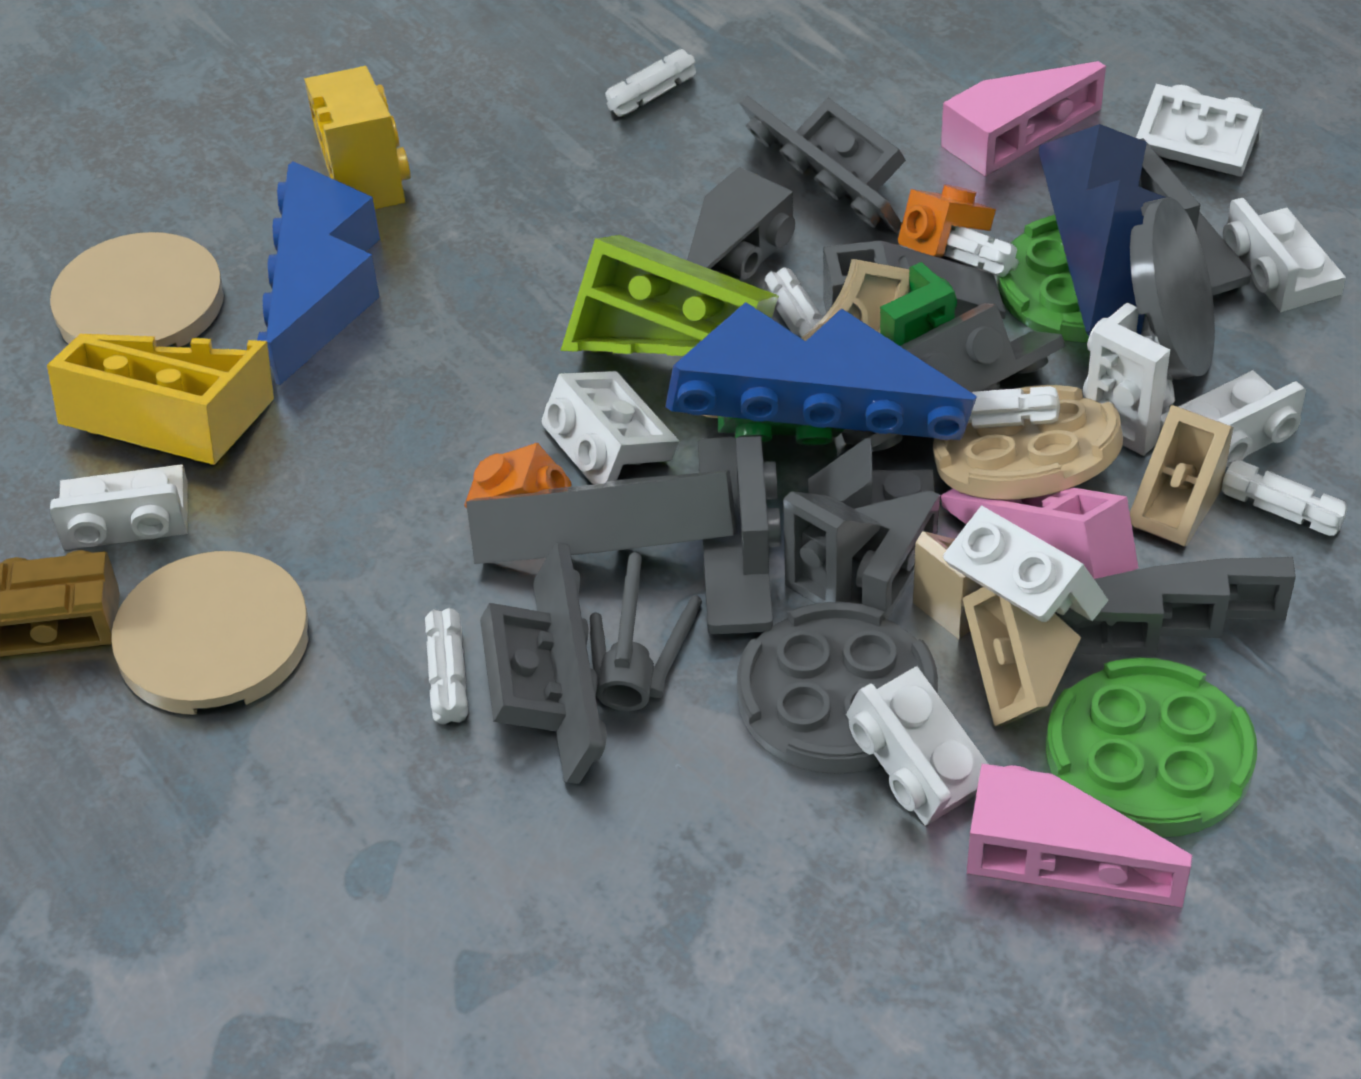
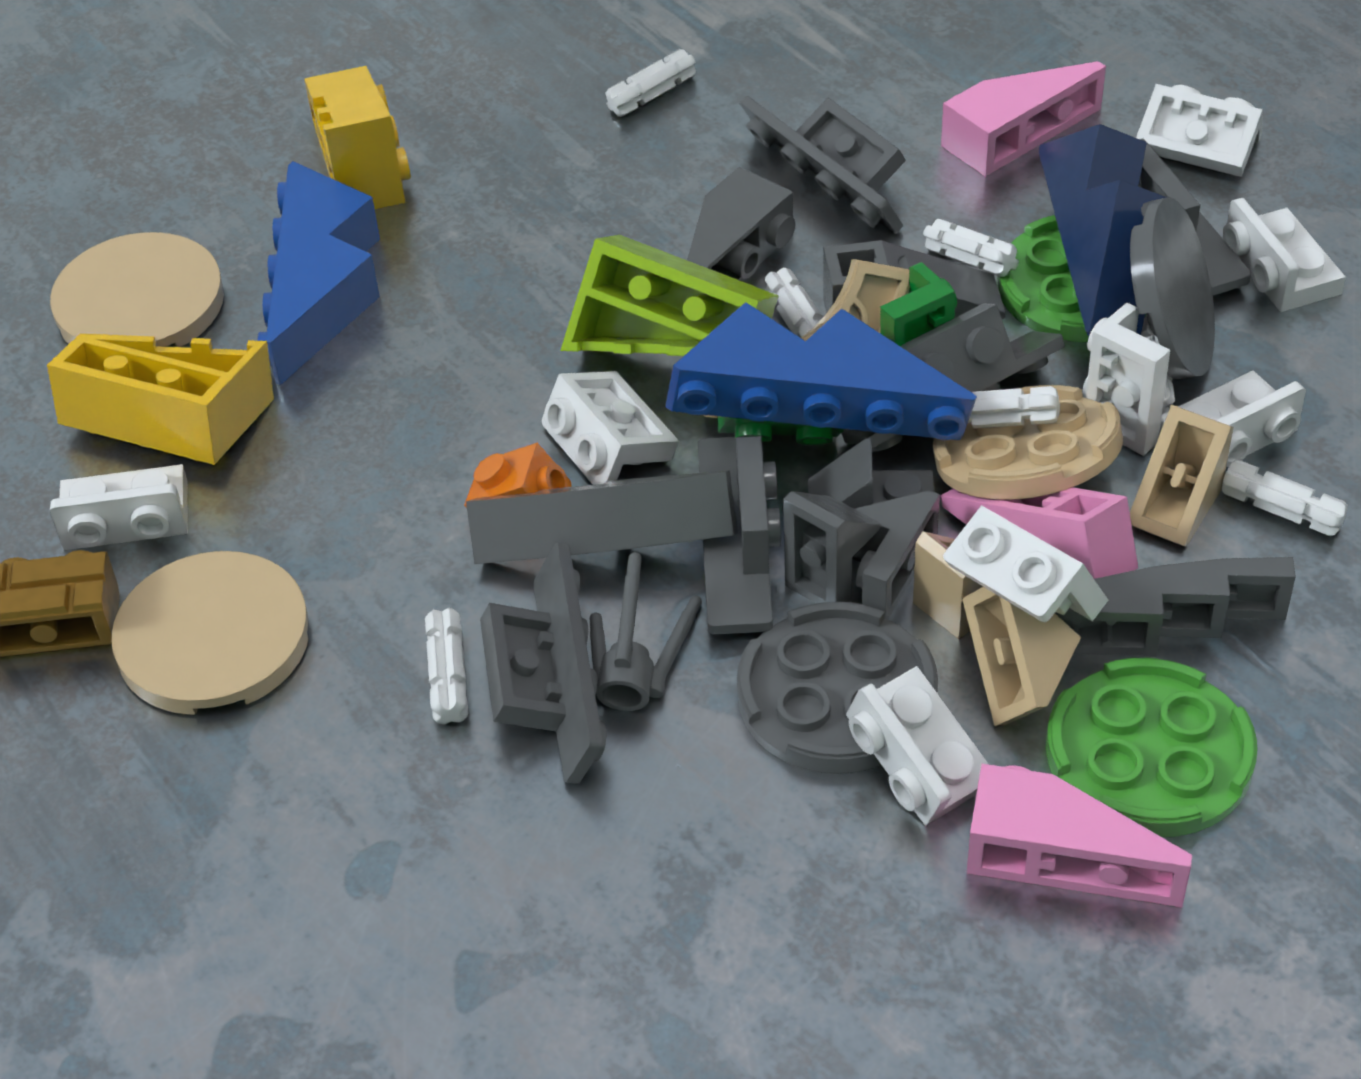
orange bracket [898,184,996,258] -> none

